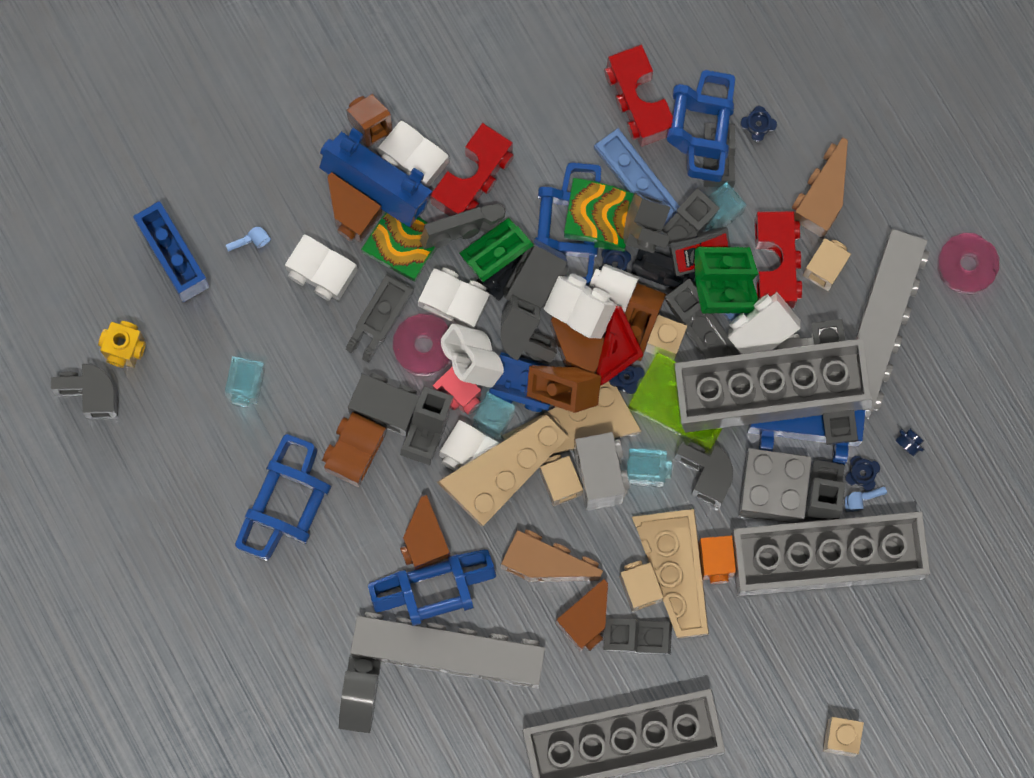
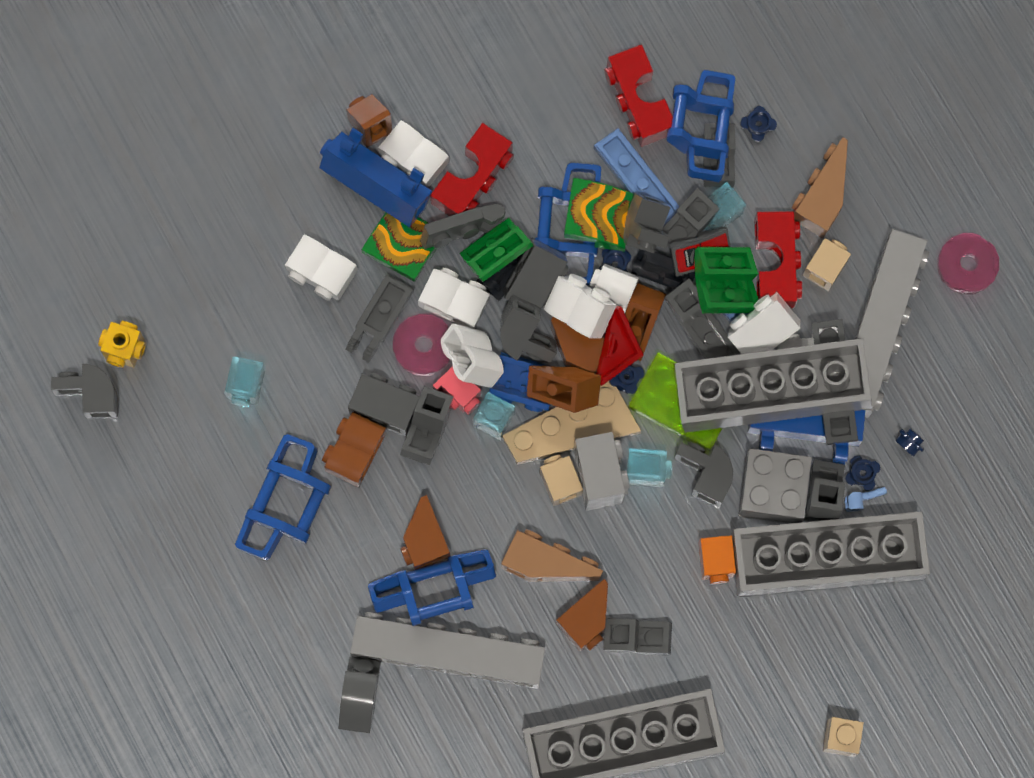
blue brick [133,201,209,302] -> none
light blue hand [226,227,271,252] -> none
dark orange slope [328,172,382,243] -> none
tan wing [437,415,568,526] -> none
white brick [439,420,499,471] -> none
tan brick [619,560,663,612] -> none
tan wing [632,509,709,639] -> none
tan brick [645,315,687,362] -> none

